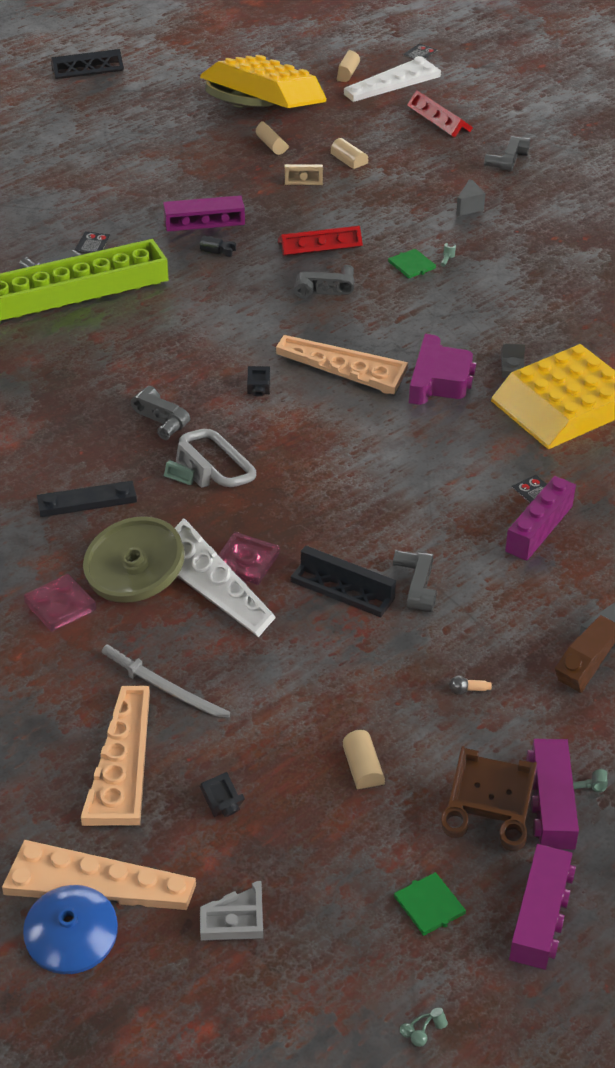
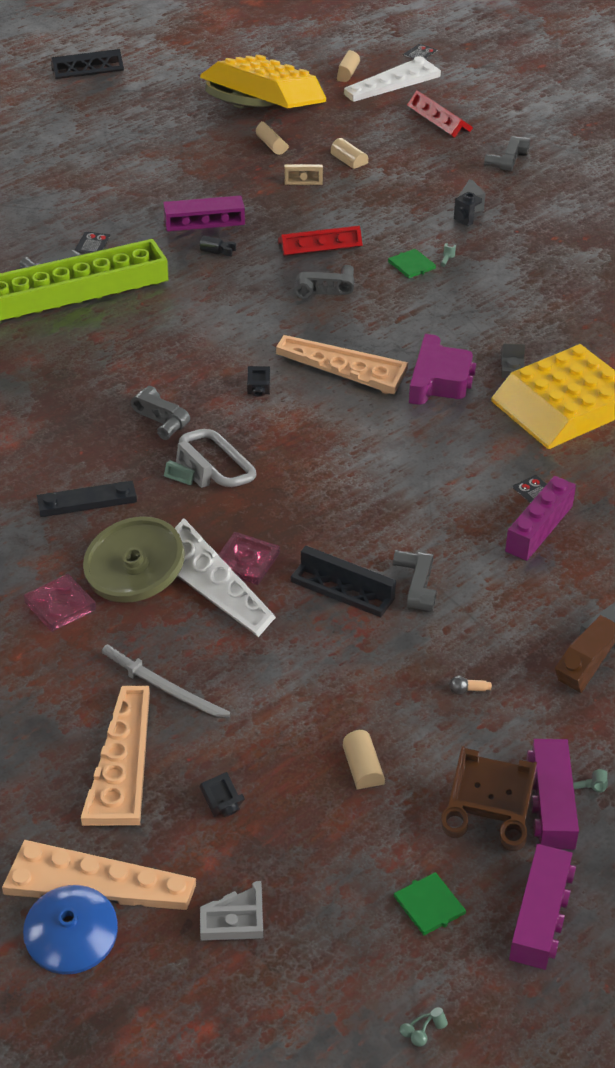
none -> black bracket [454,192,482,226]

